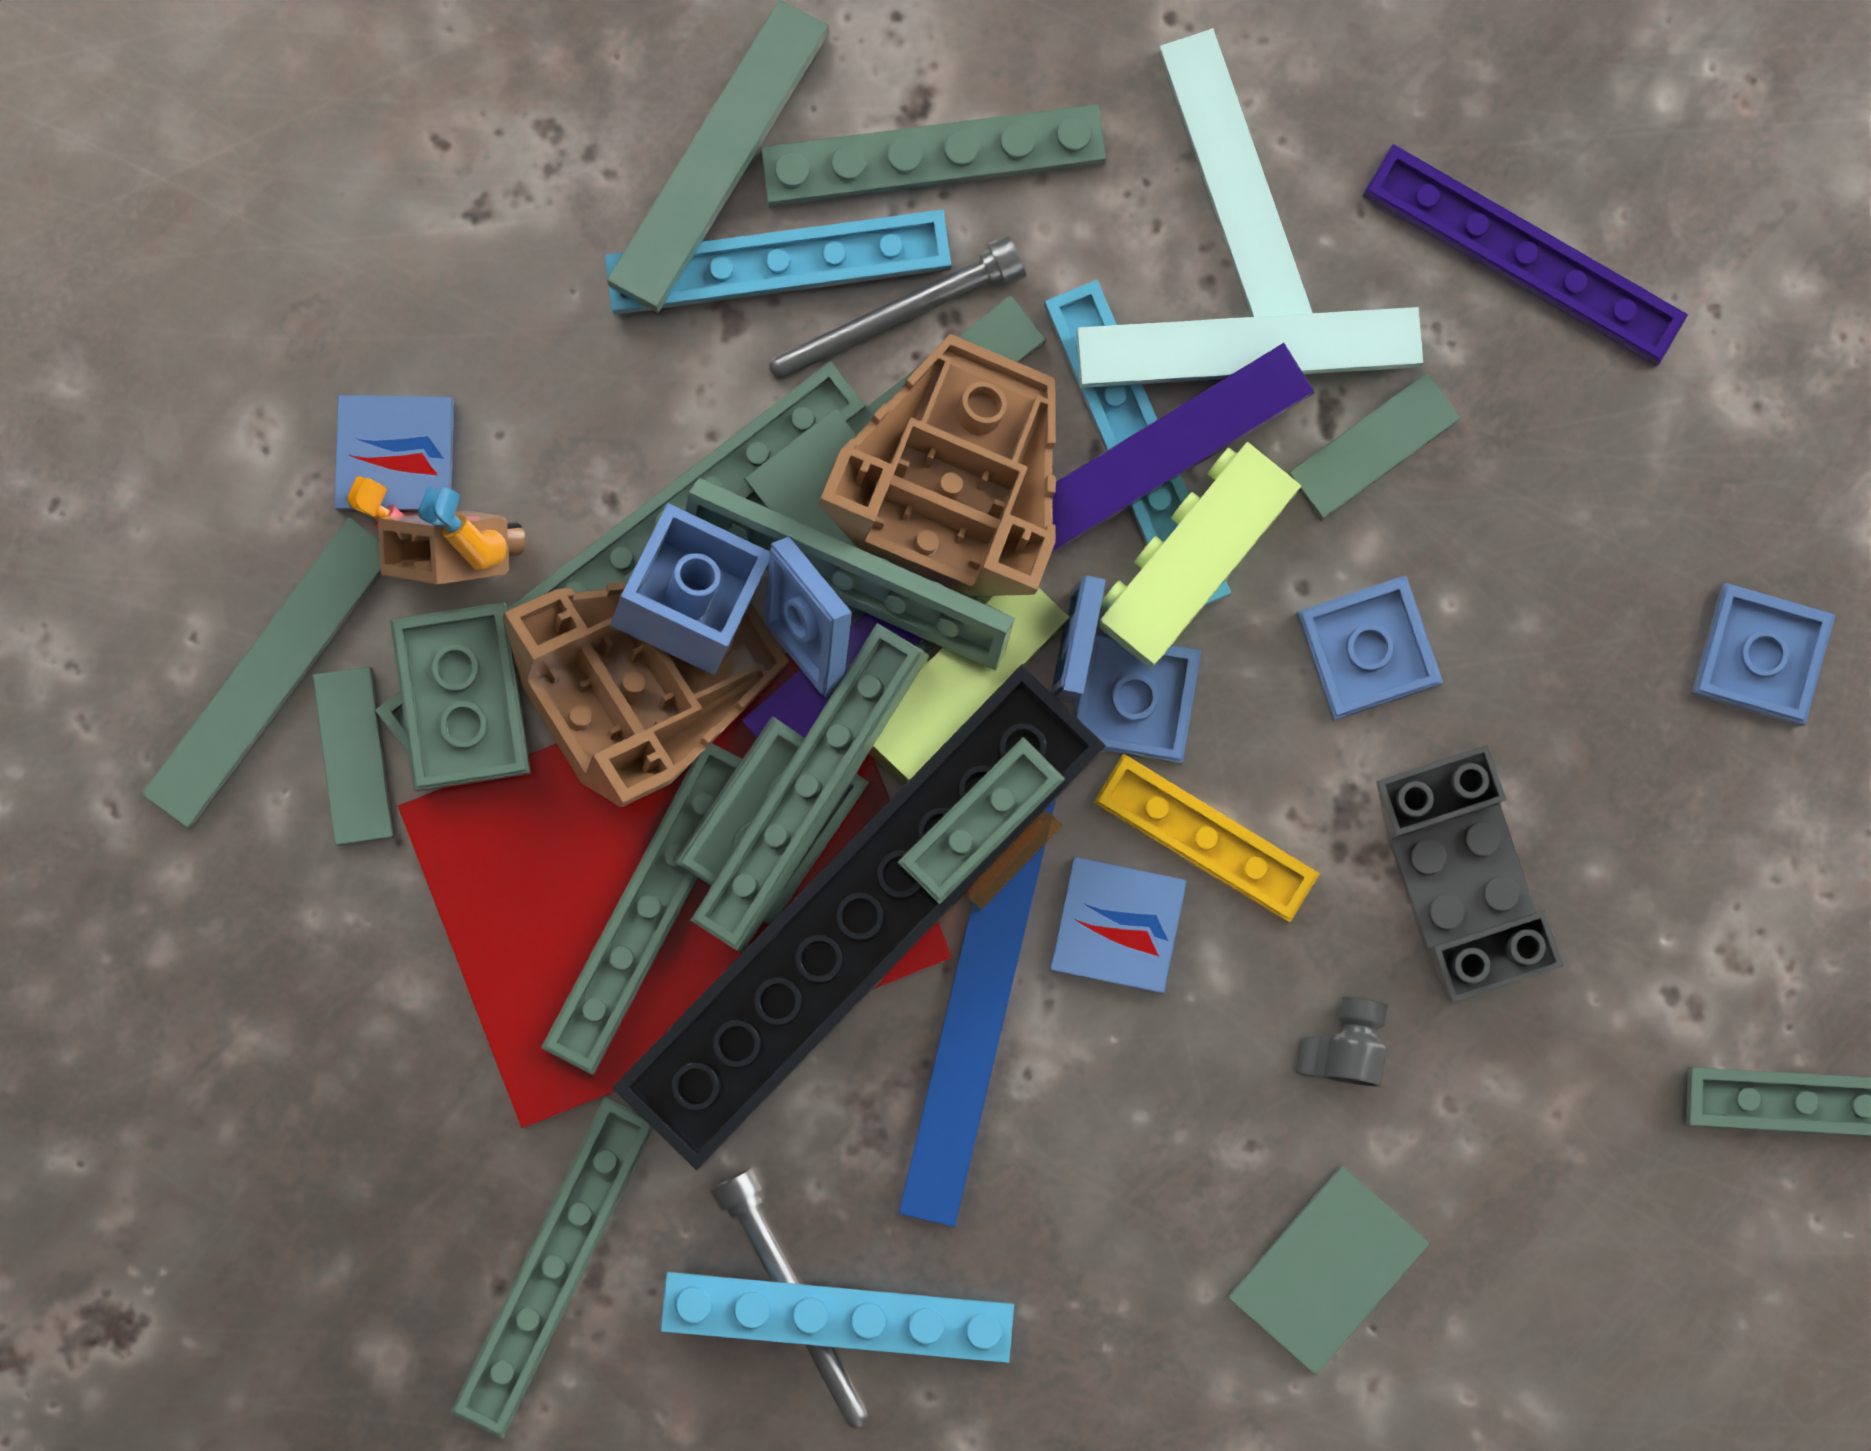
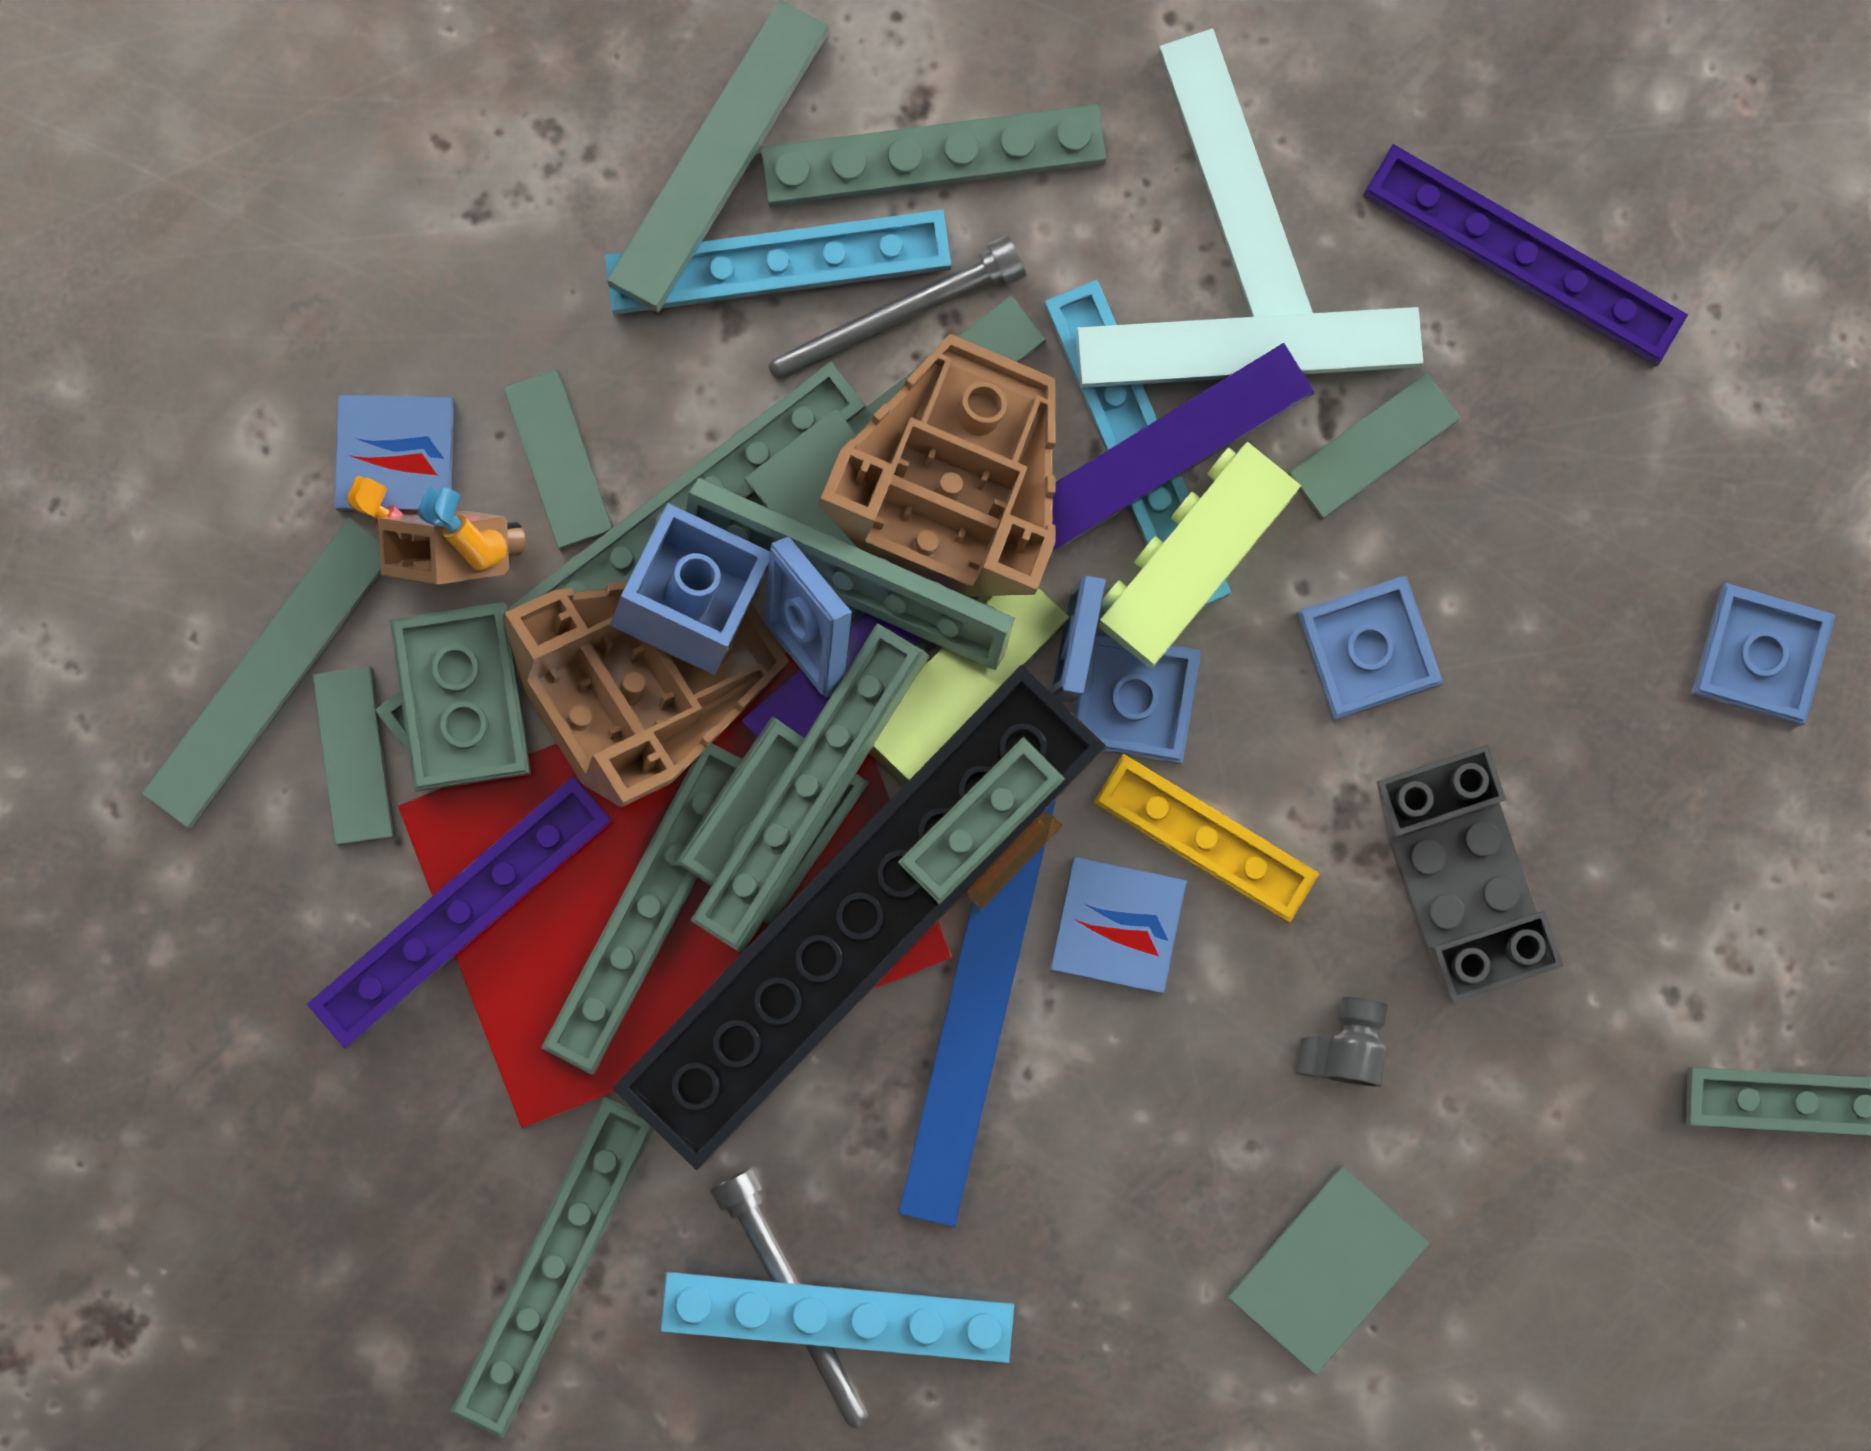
none -> dark purple plate [307,776,613,1049]
none -> sand green tile [503,369,612,550]

